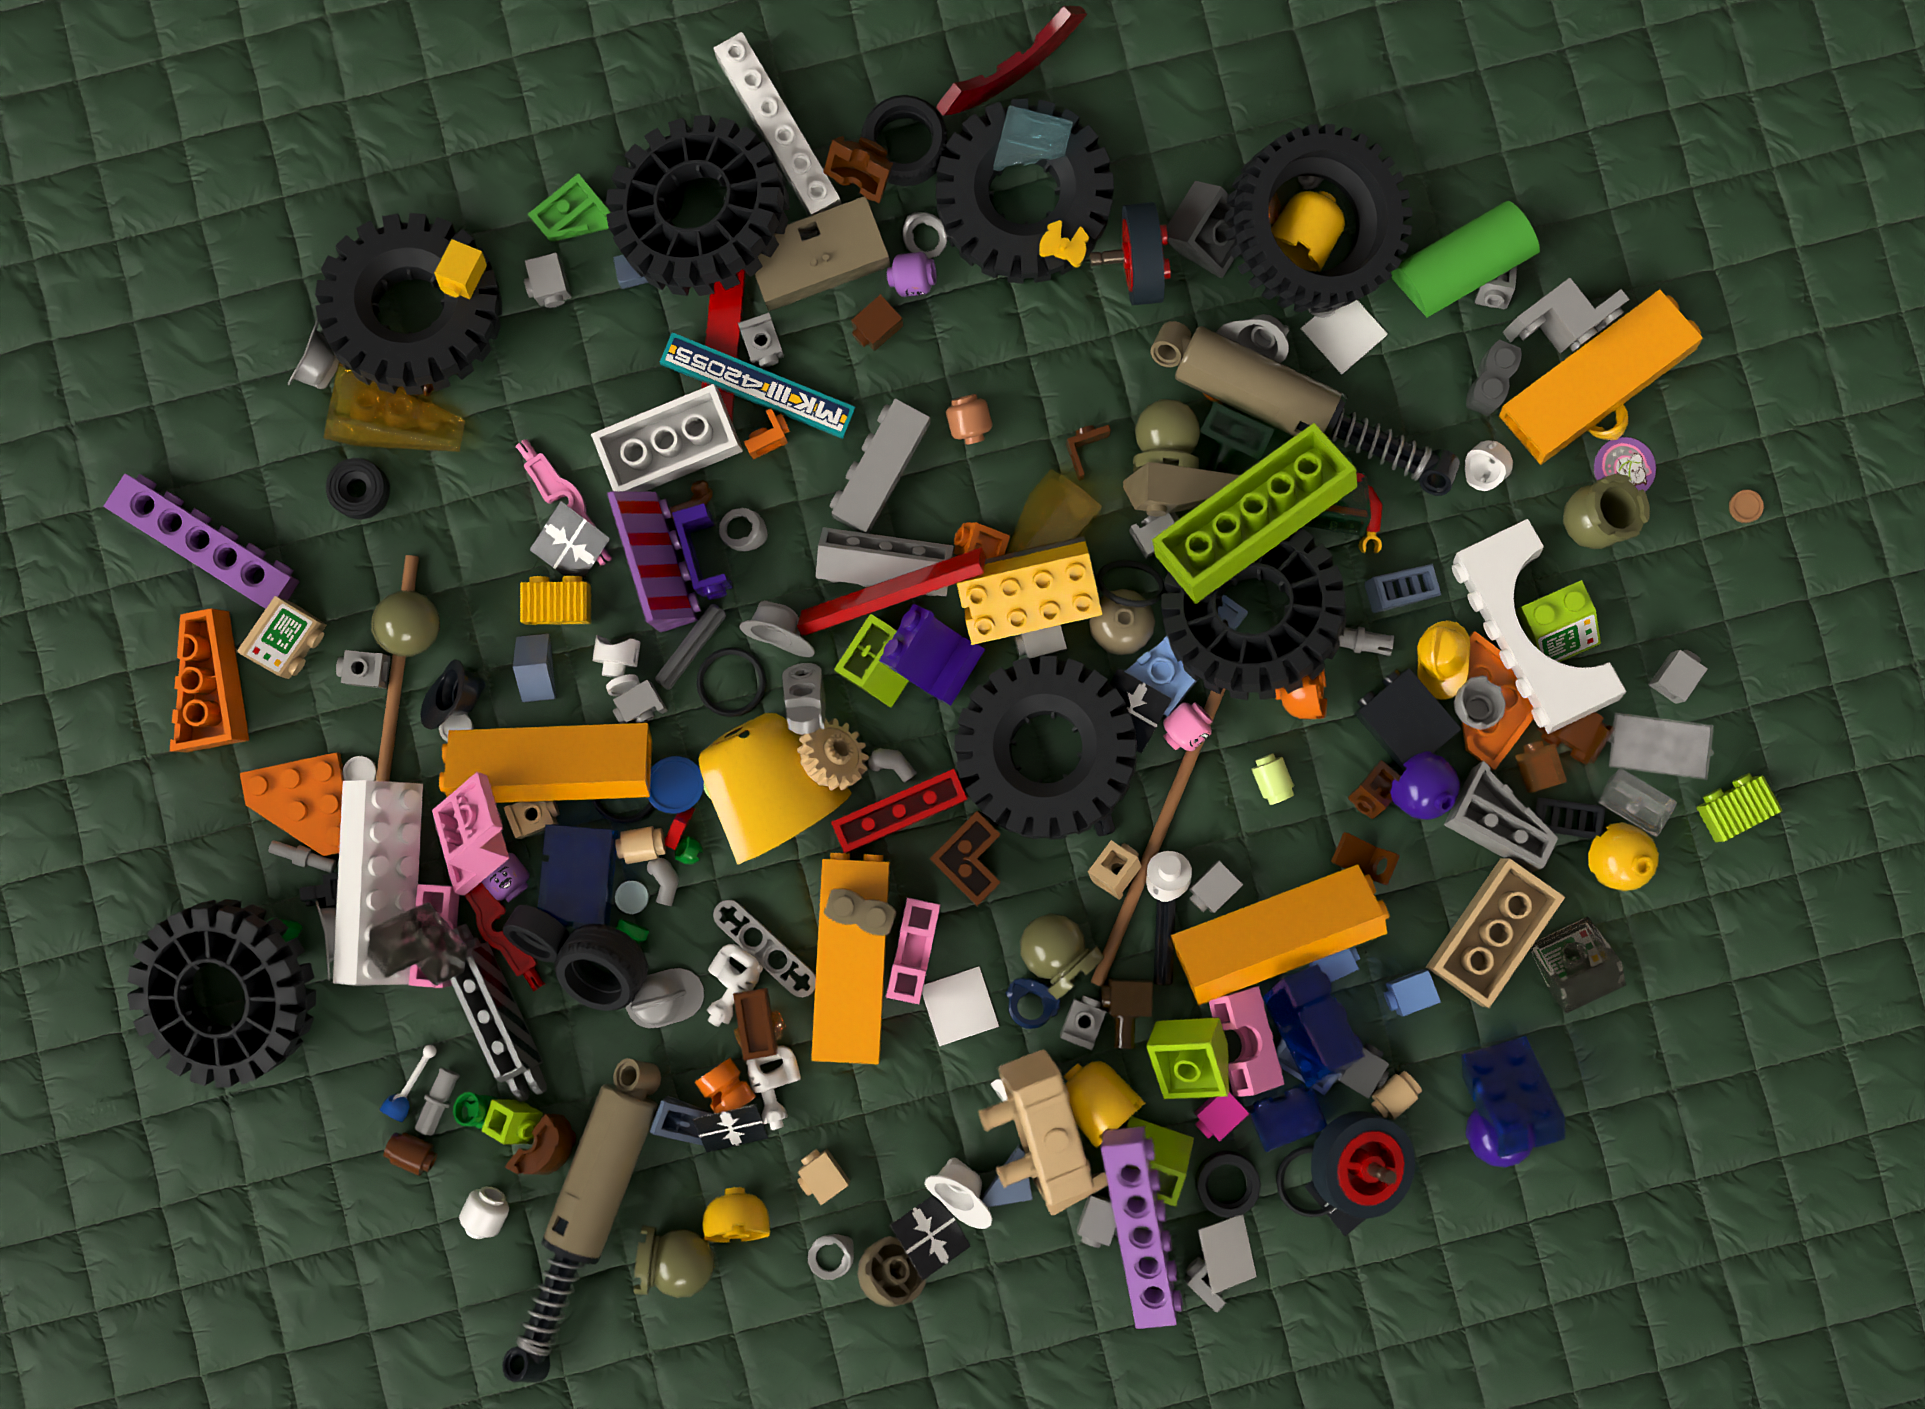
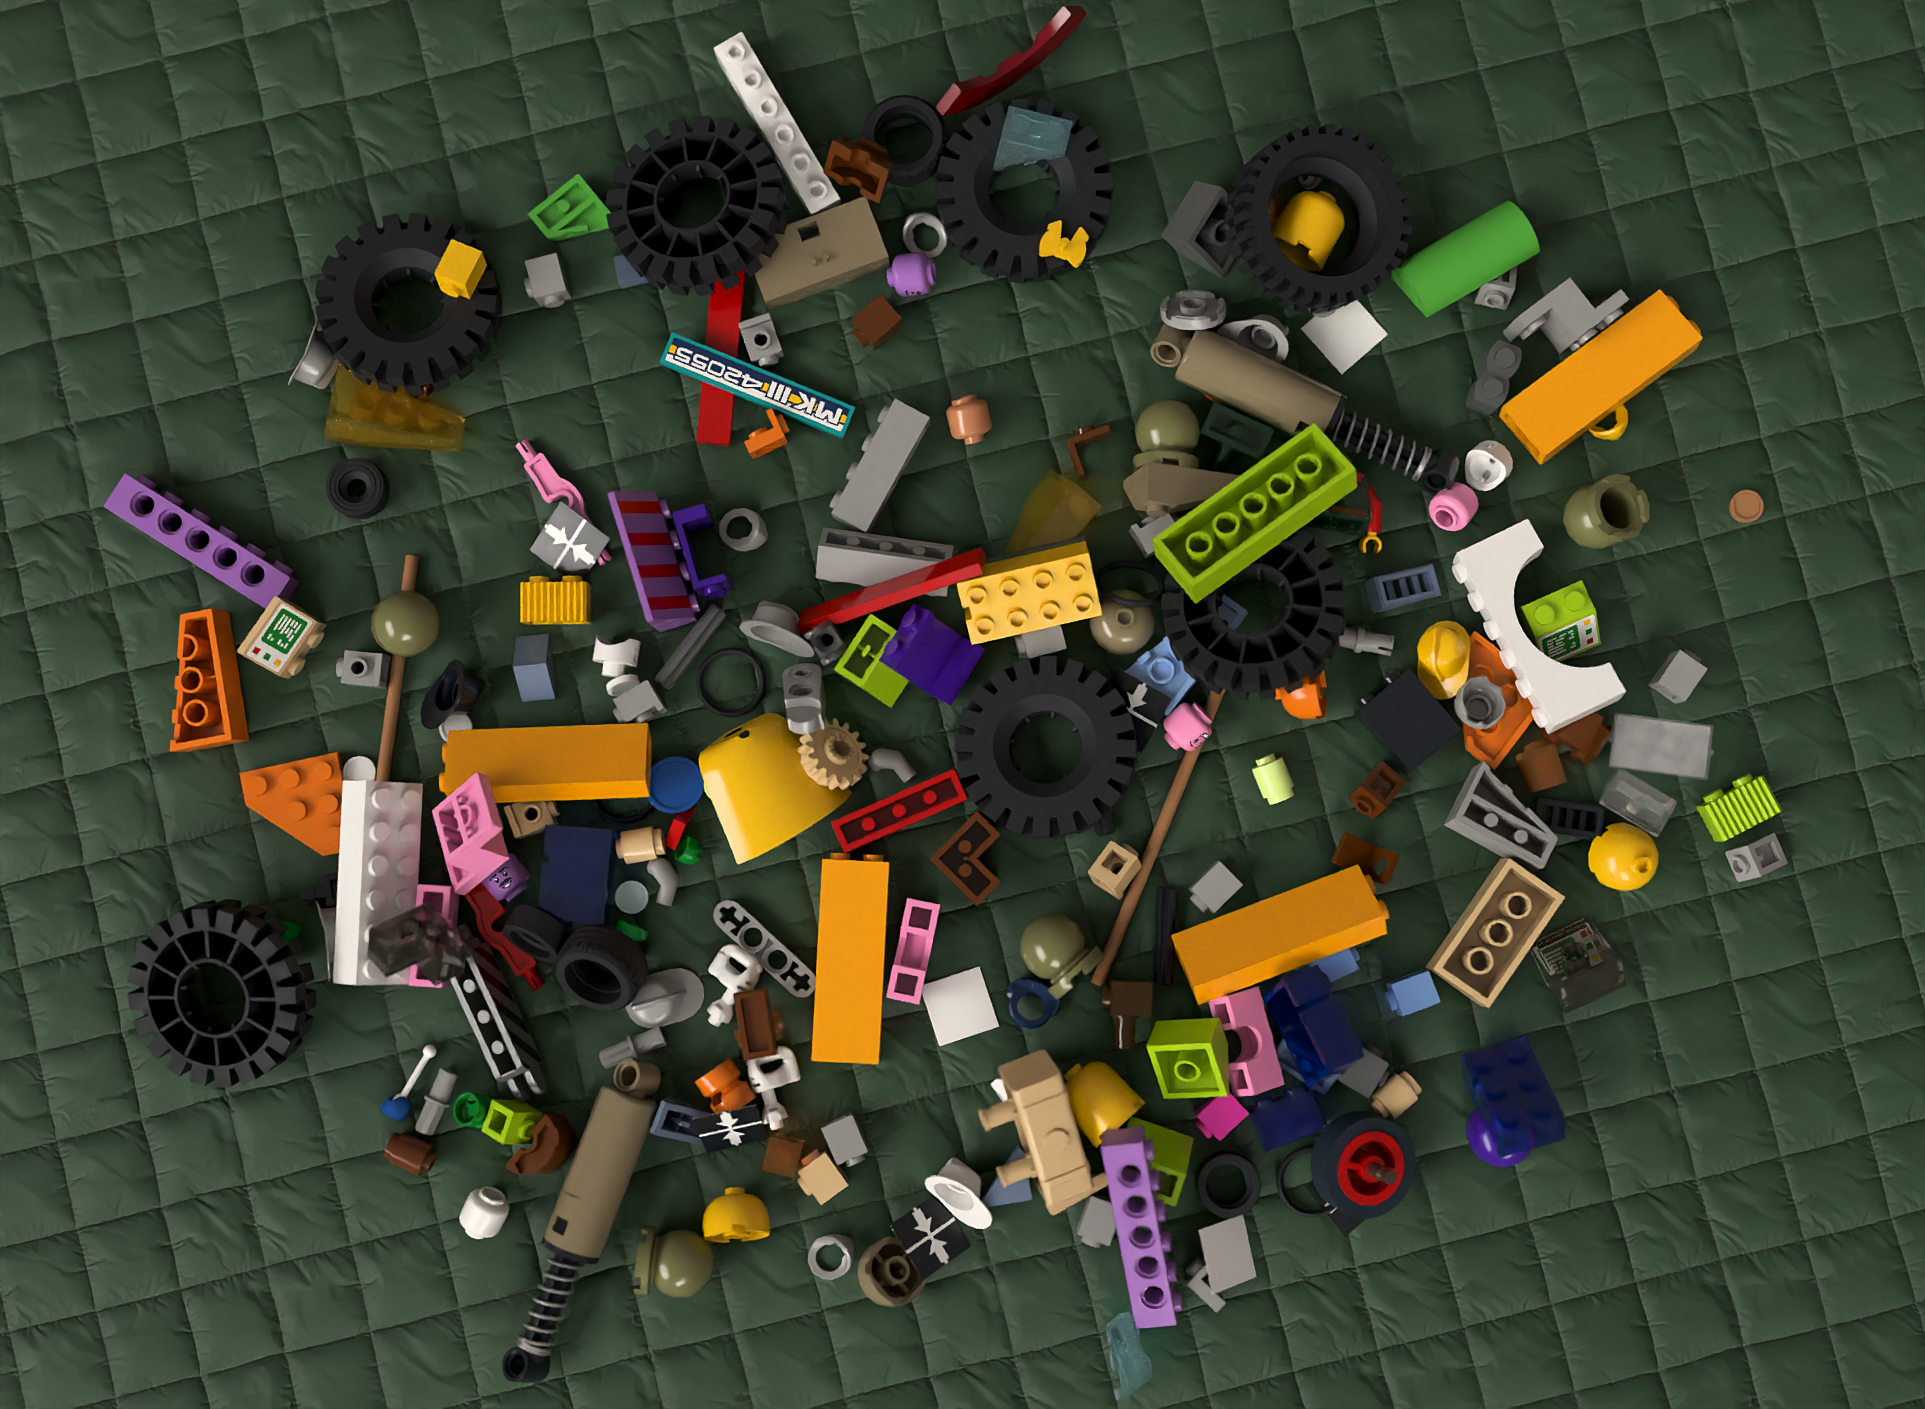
light grey bar [269,840,337,873] -> none
white brick [591,384,743,492] -> none
reddish brown arm [670,480,712,520] -> none
dark tan brick [824,889,897,936] -> none
orange bracket [954,522,1010,559] -> none
light grey brick [1060,995,1106,1050] -> none
black wheel [1090,202,1171,305] -> none
white piece [1146,851,1192,902] -> none
dark purple cylinder [1391,751,1460,820] -> none
sticker [1594,437,1656,492] -> none
none -> light grey axle [599,1025,667,1069]
none -> clear orange brick [762,1132,806,1178]
none -> dark grey piece [804,619,847,666]
none -> light grey brick [821,1111,869,1167]
none -> clear light blue wing [1106,1311,1153,1401]
none -> light grey tile [1160,290,1226,330]
none -> bright pink head [1429,482,1479,531]
none -> light grey bracket [1725,832,1788,882]

